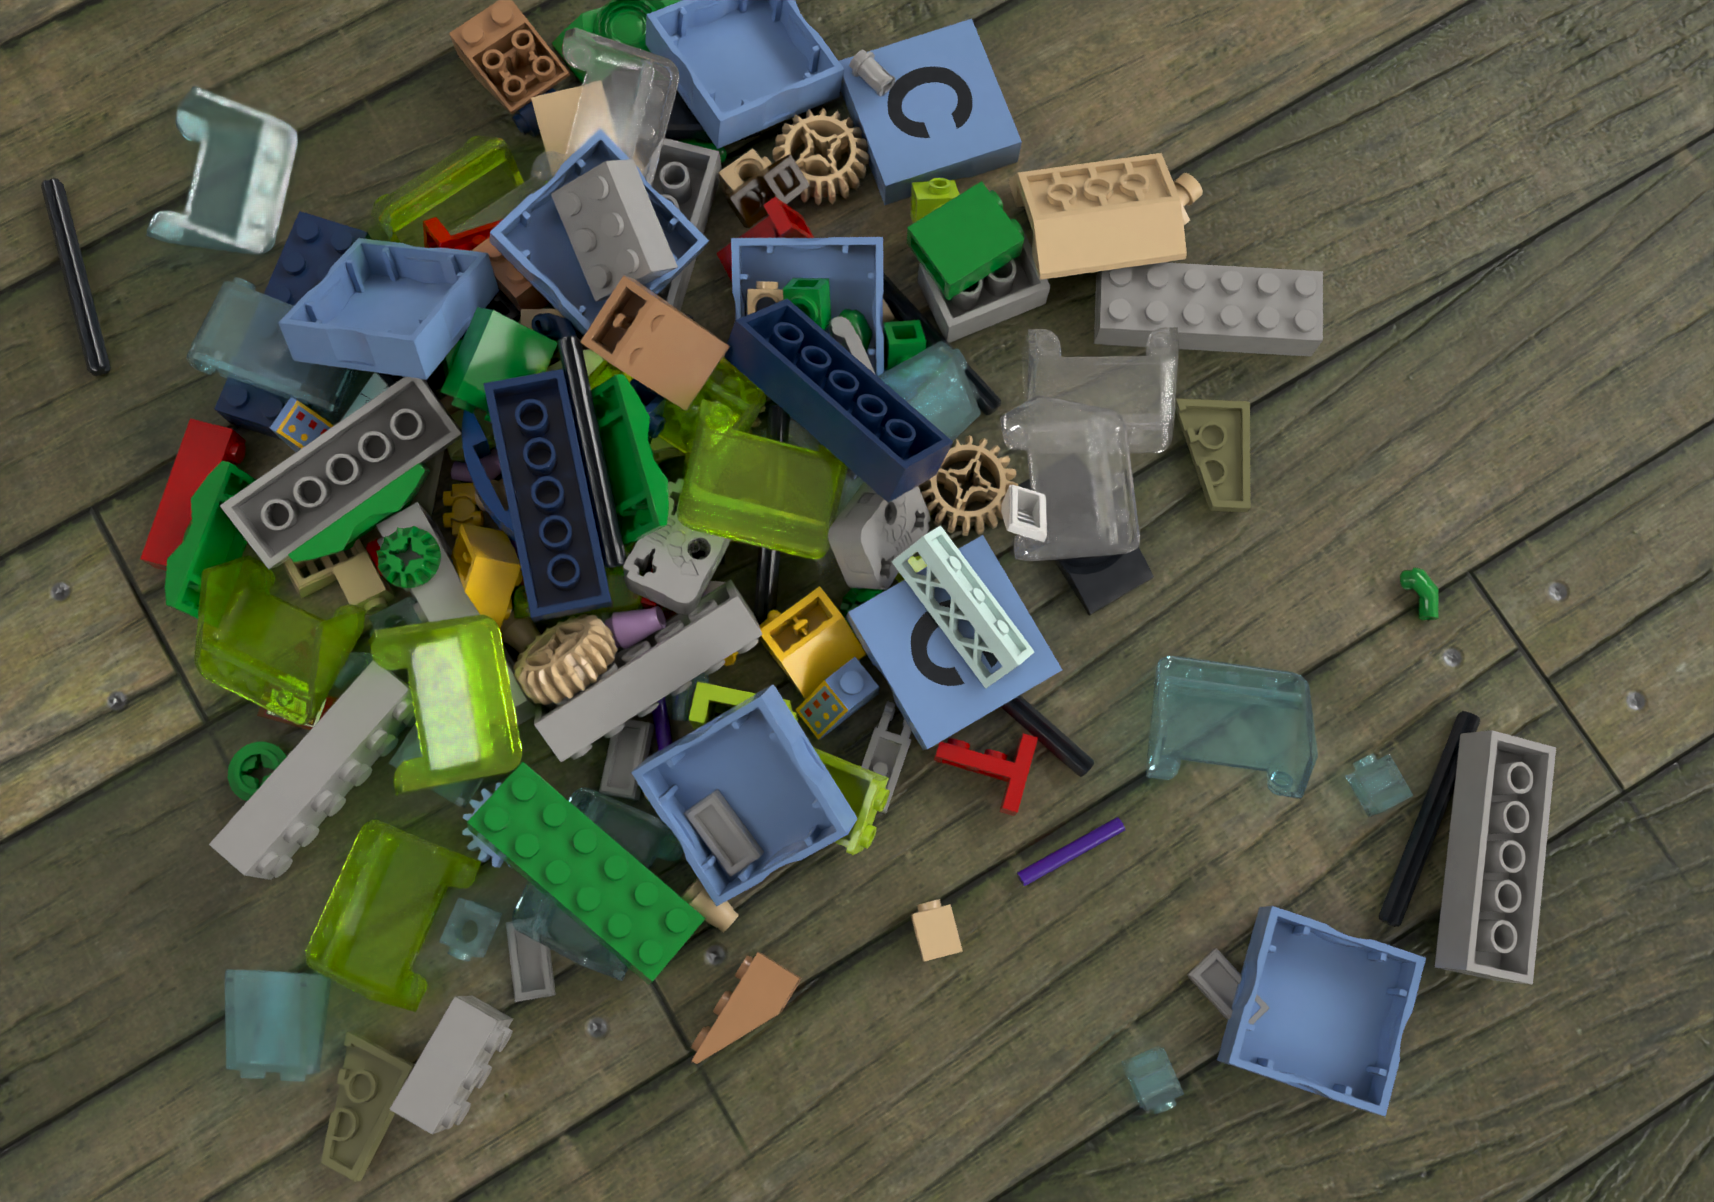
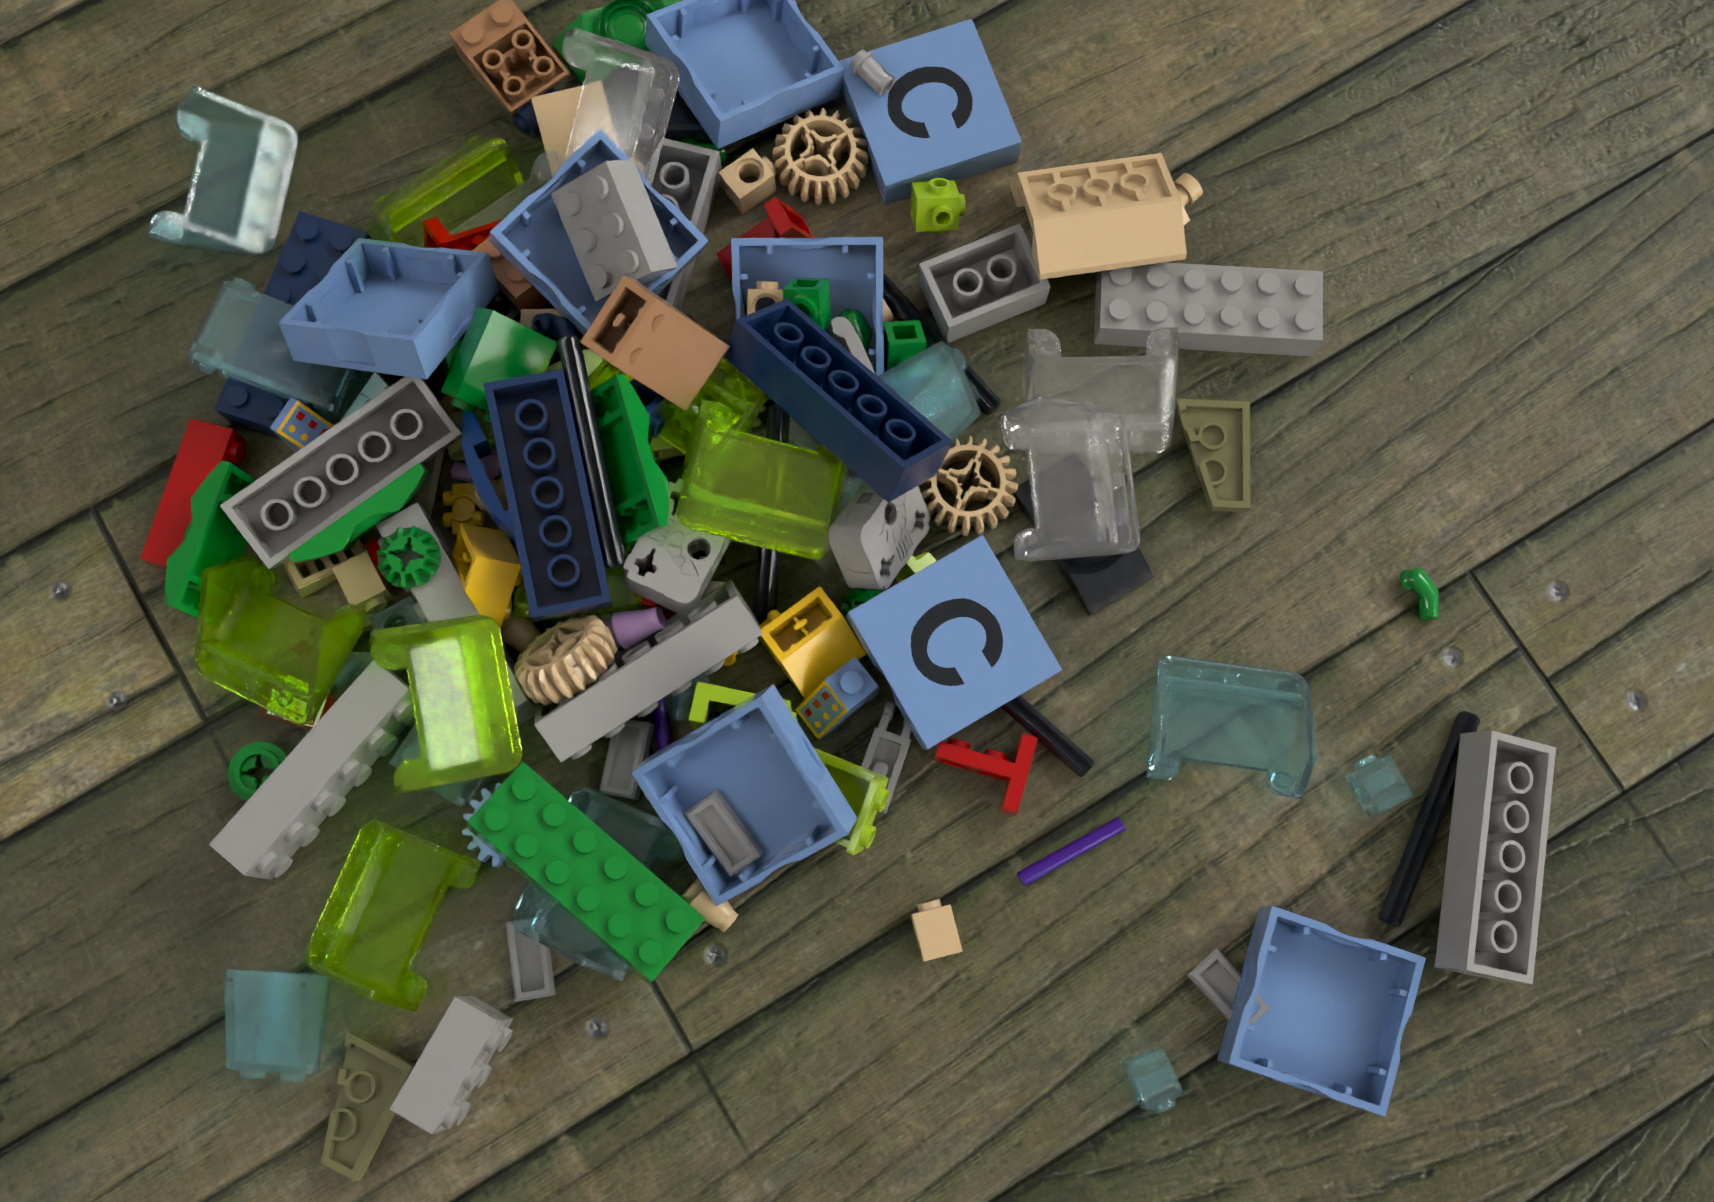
black axle [41,178,111,376] -> none
clear light blue brick [439,897,503,962] -> none
medium nougat slope [691,952,802,1064] -> none
dark brown slope [725,155,810,228] -> none
light aqua fence [891,525,1034,689] -> none
green brick [906,181,1025,300] -> none
white slope [1001,484,1047,542] -> none

